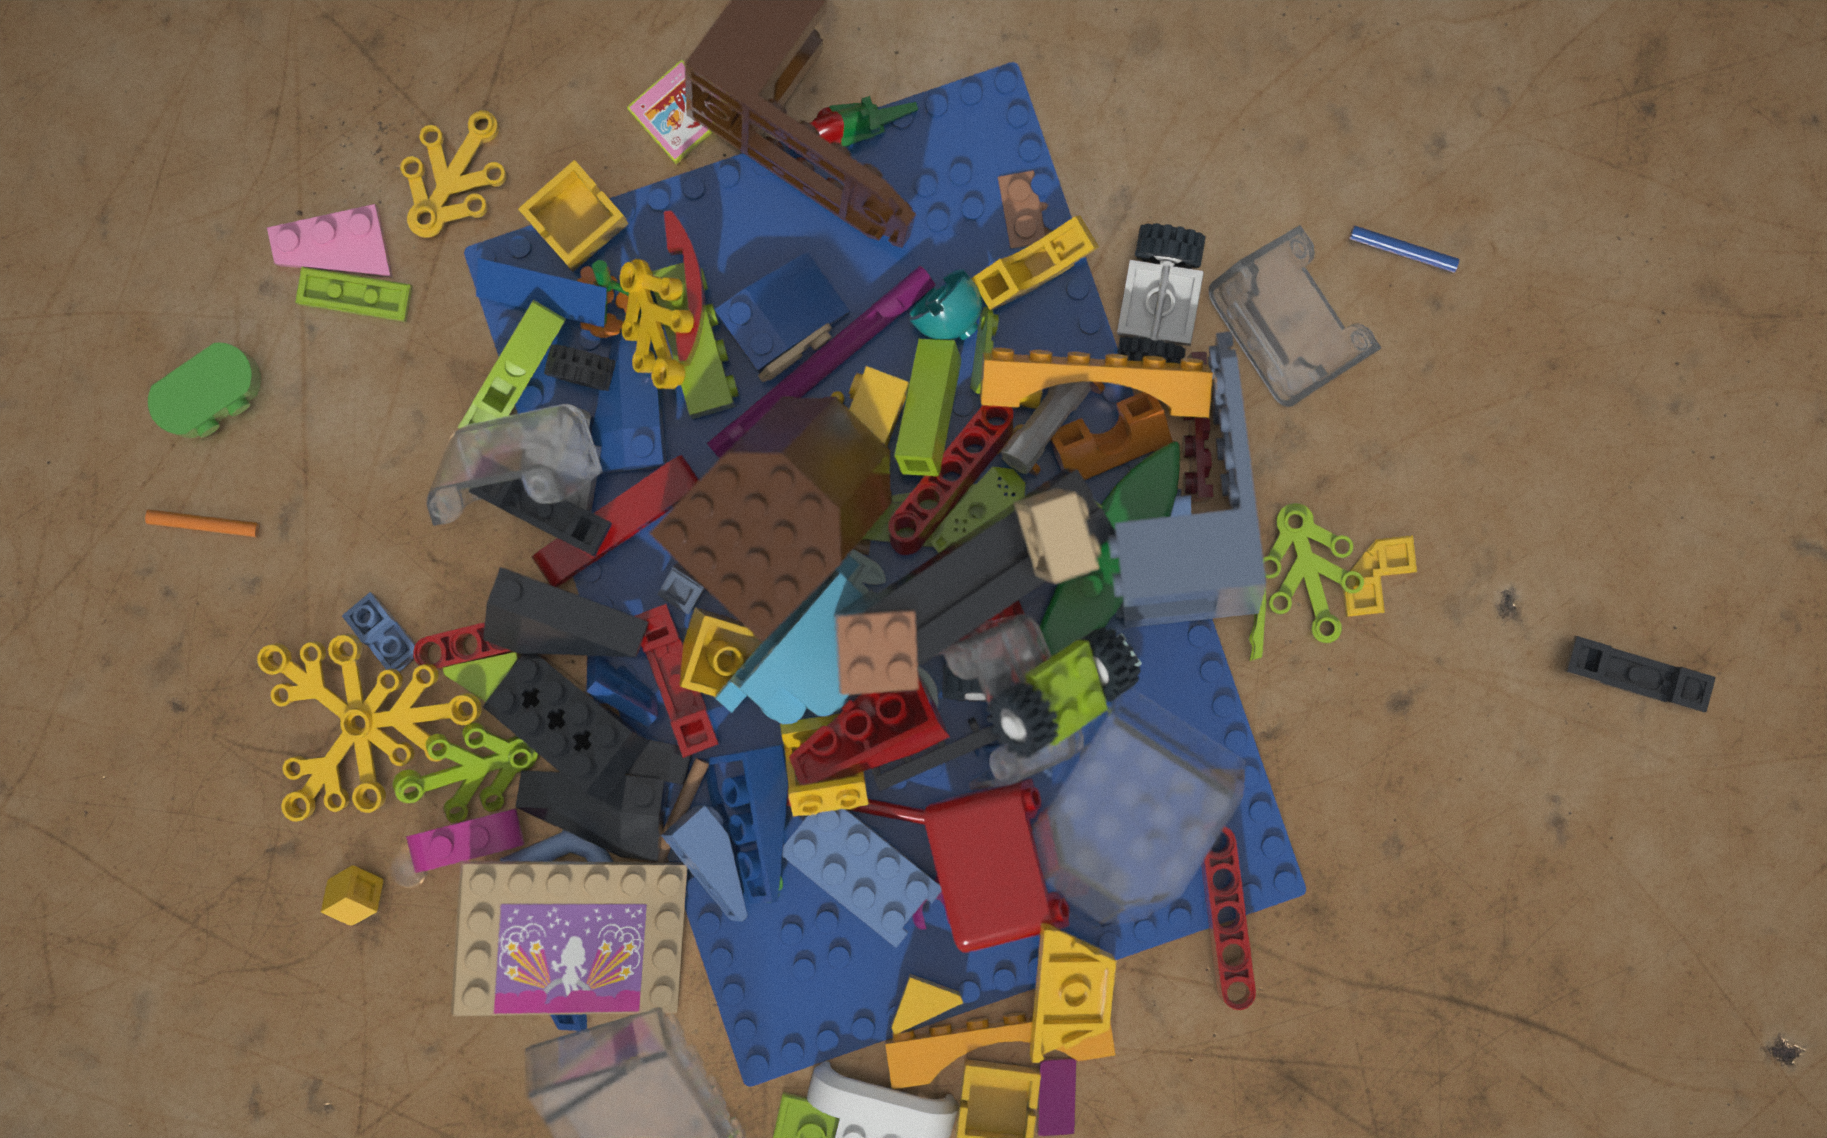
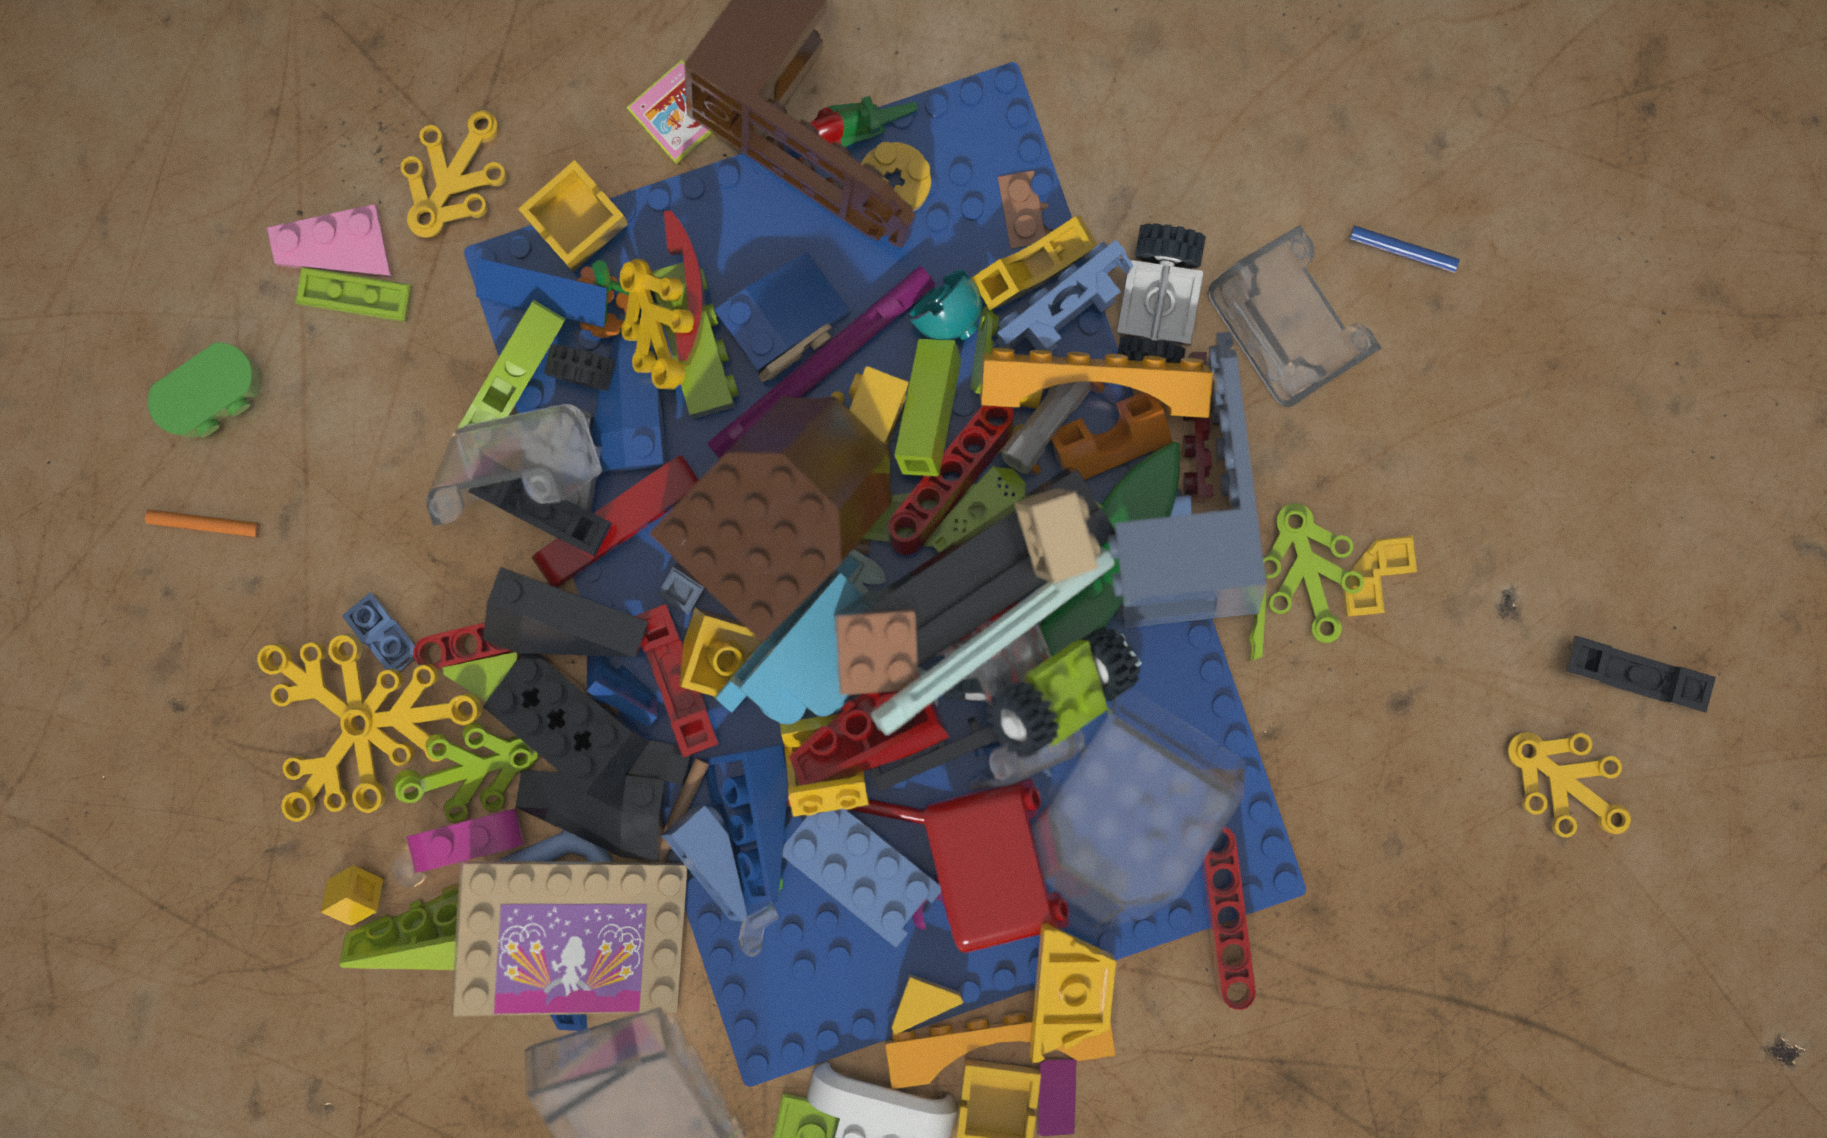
none -> lime wedge [339,883,459,970]
none -> clear arm [738,903,781,957]
none -> yellow plate [861,142,931,211]
none -> light aqua piece [871,546,1115,735]
none -> medium blue piece [995,240,1133,352]
none -> yellow plant [1507,732,1631,838]

